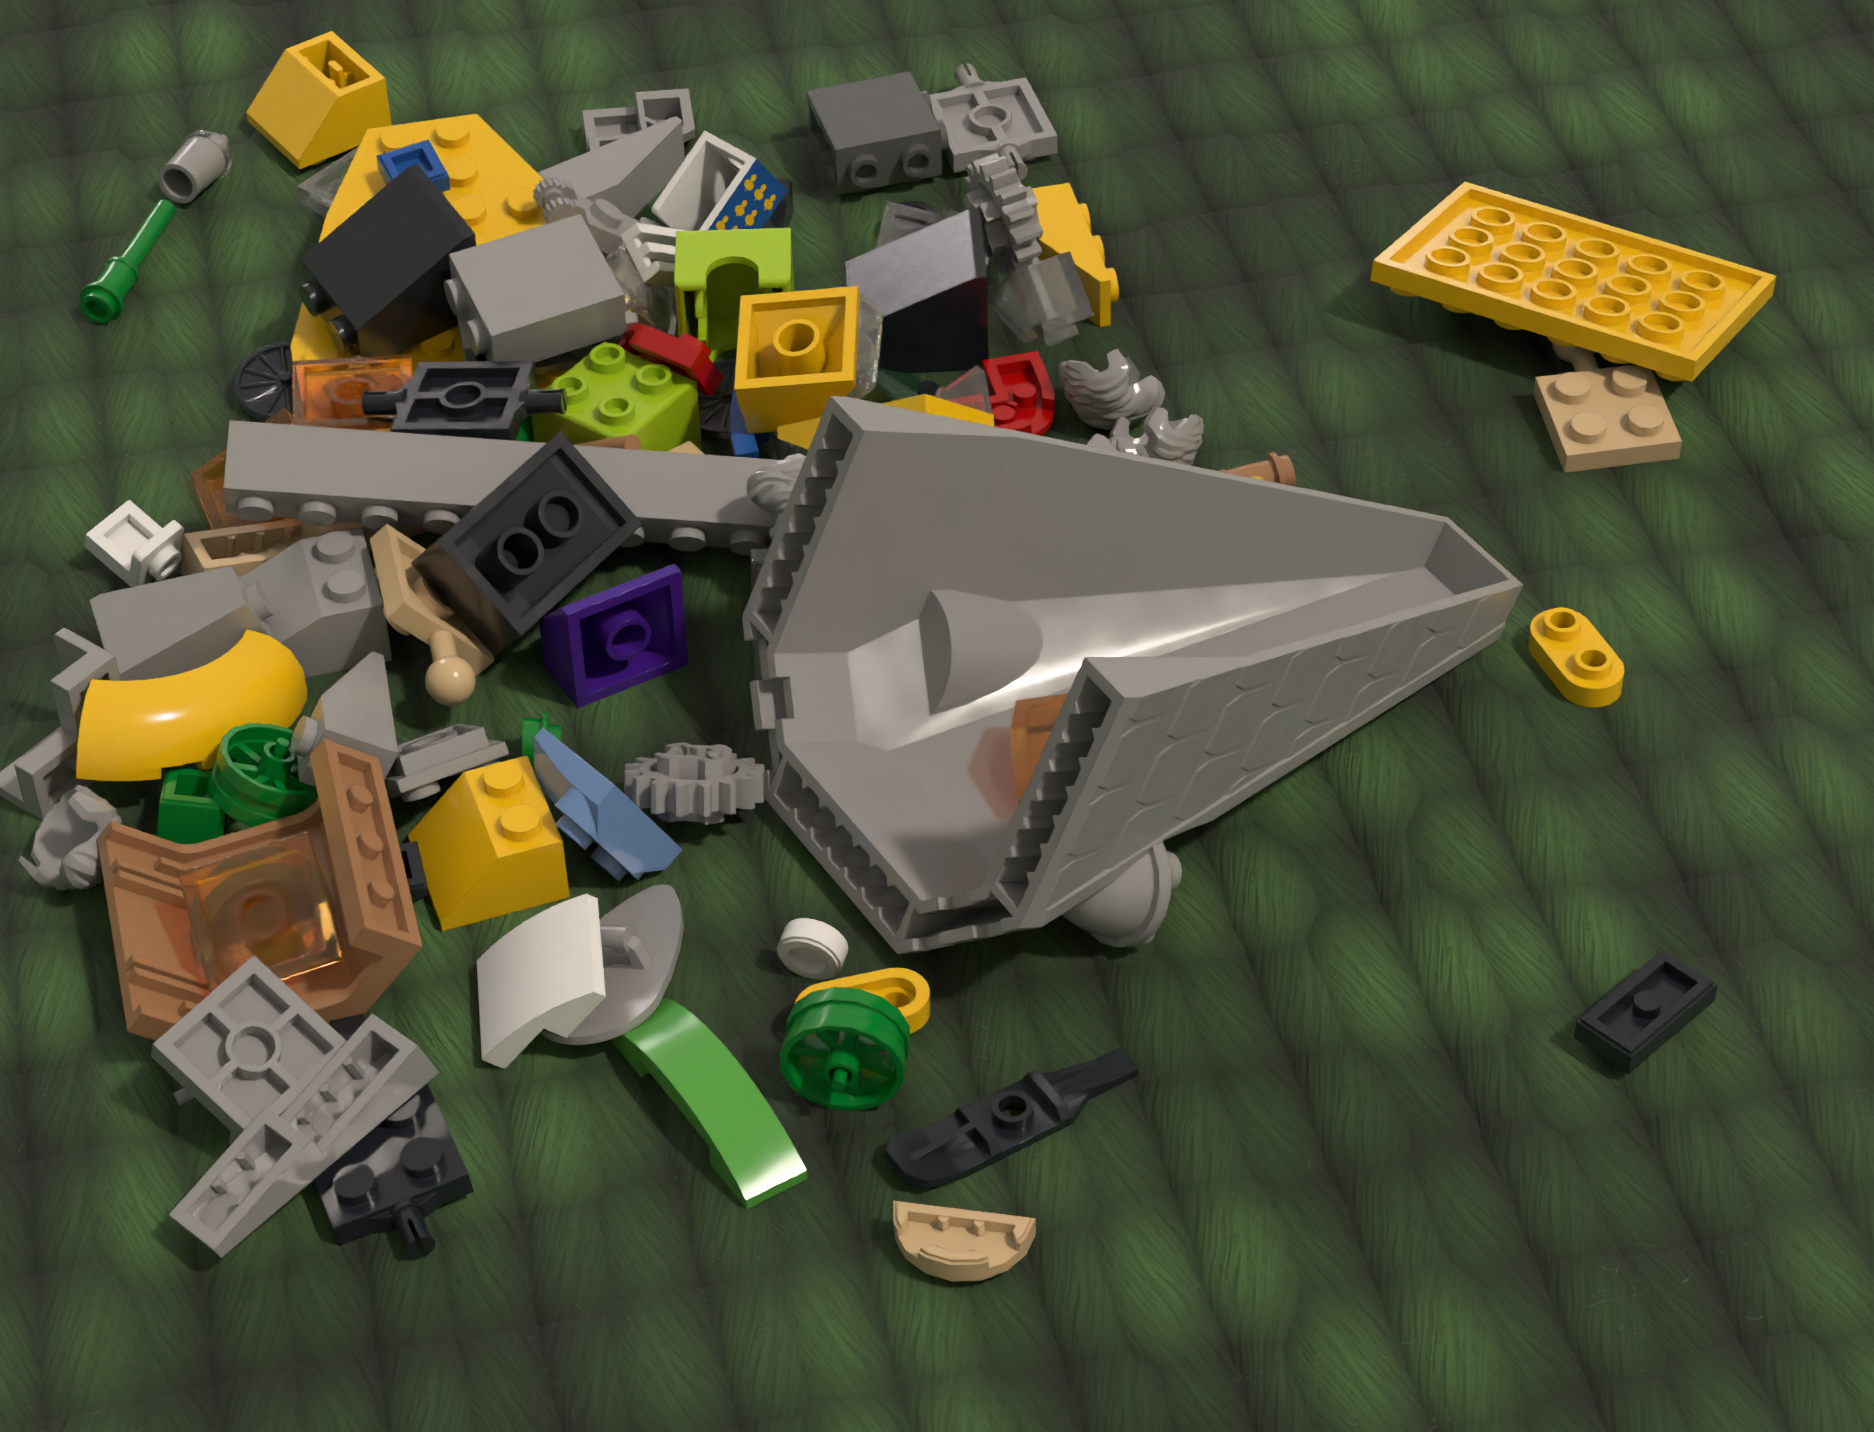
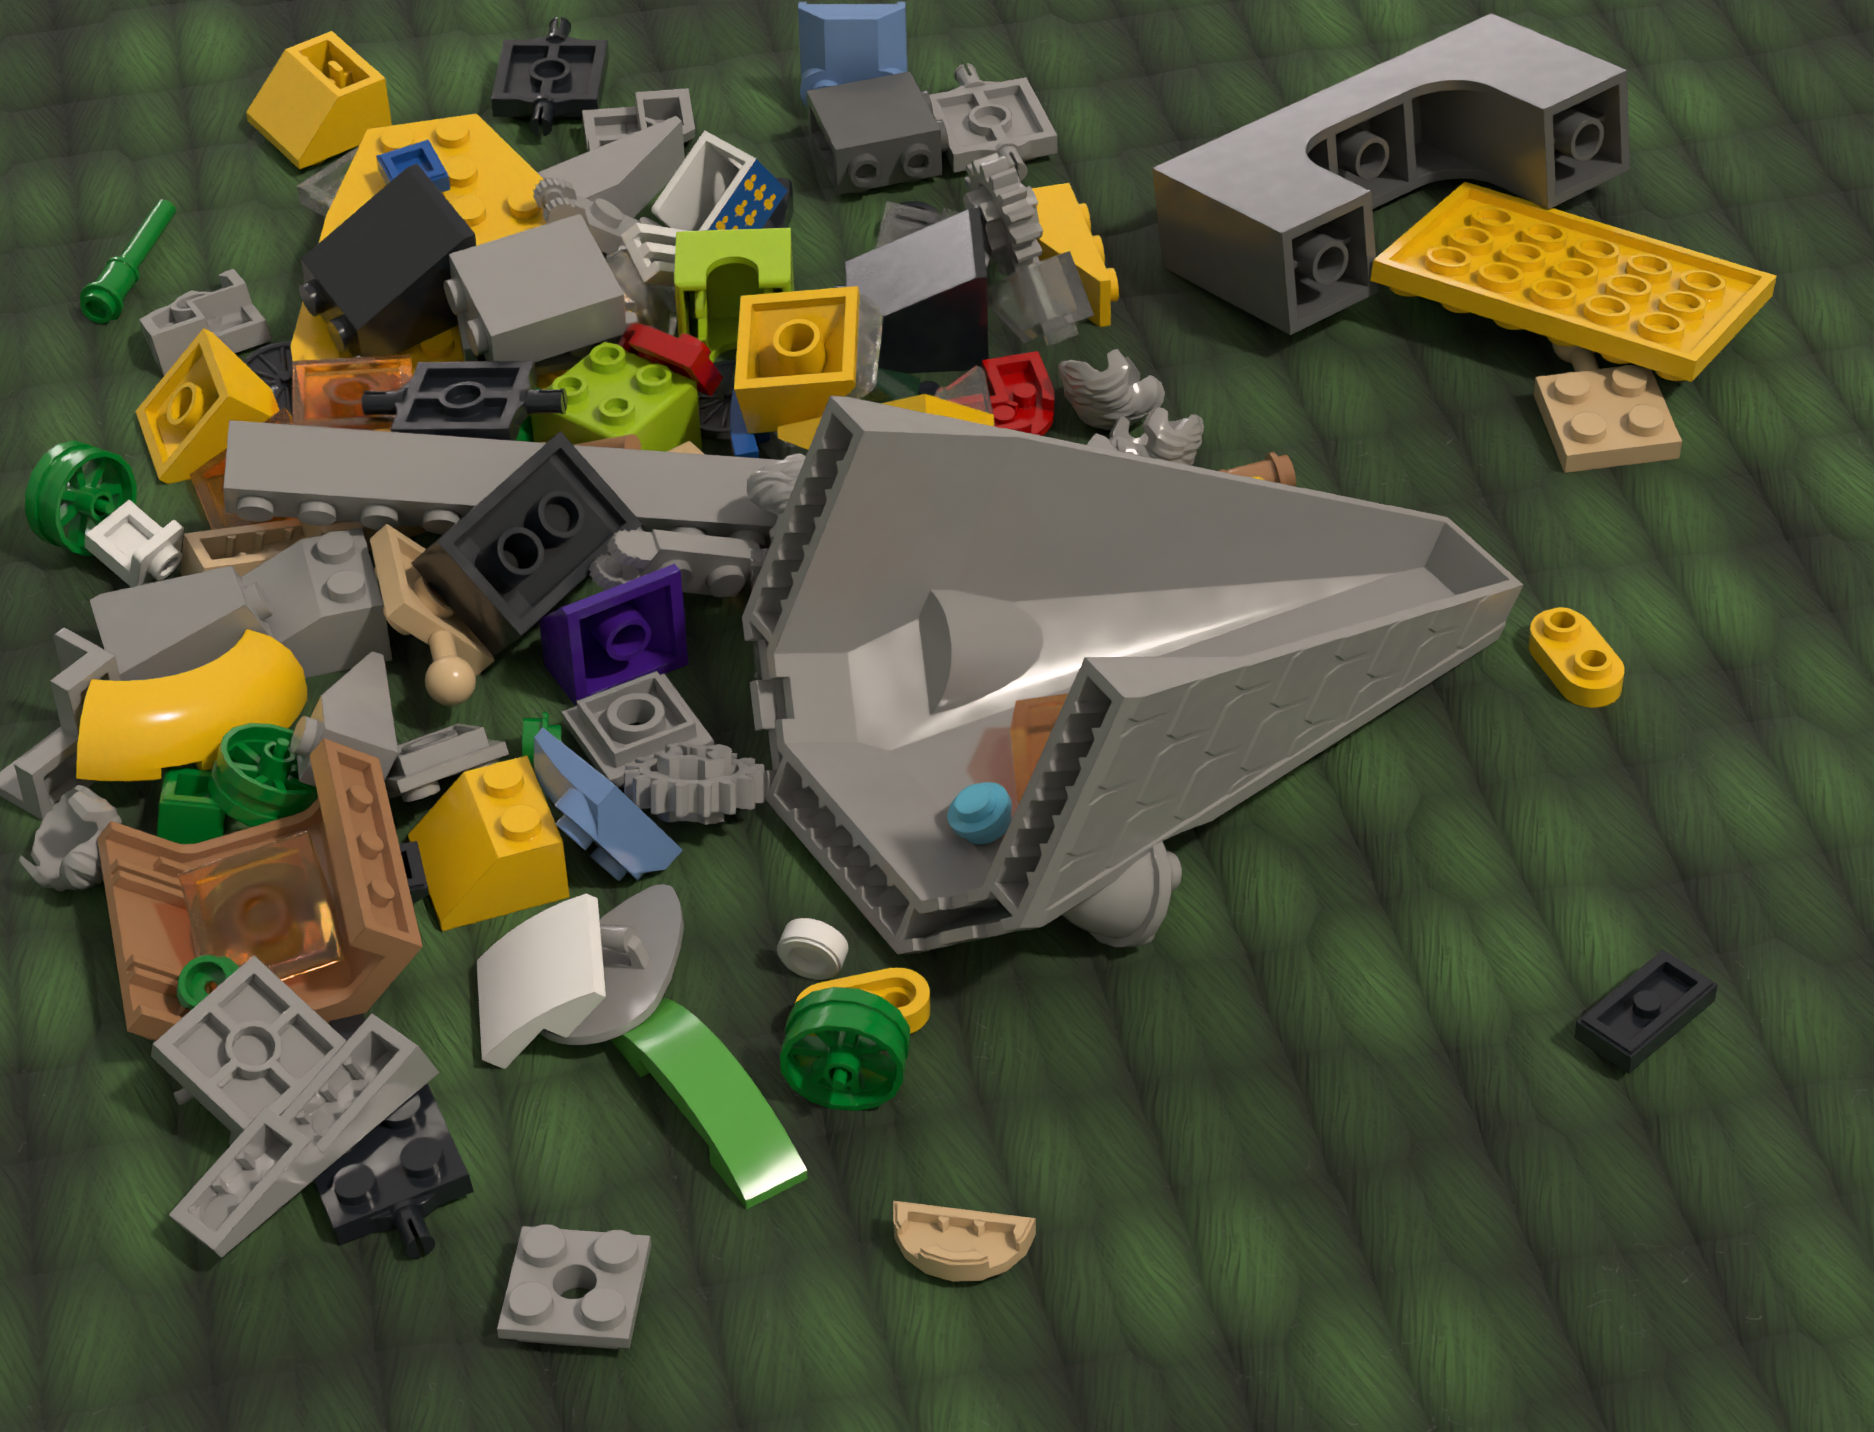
light grey piece [158,130,232,203] -> none
black piece [884,1048,1138,1189] -> none
none -> green wheel [25,440,137,556]
none -> yellow slope [135,328,285,484]
none -> light grey slope [139,269,272,376]
none -> green plate [177,955,239,1010]
none -> black plate [491,17,609,137]
none -> light grey piece [497,1224,652,1349]
none -> light grey piece [561,671,714,788]
none -> light grey hinge [589,529,764,597]
none -> medium blue slope [798,2,908,107]
none -> medium azure plate [947,782,1012,845]
none -> dark grey arch [1152,13,1630,335]

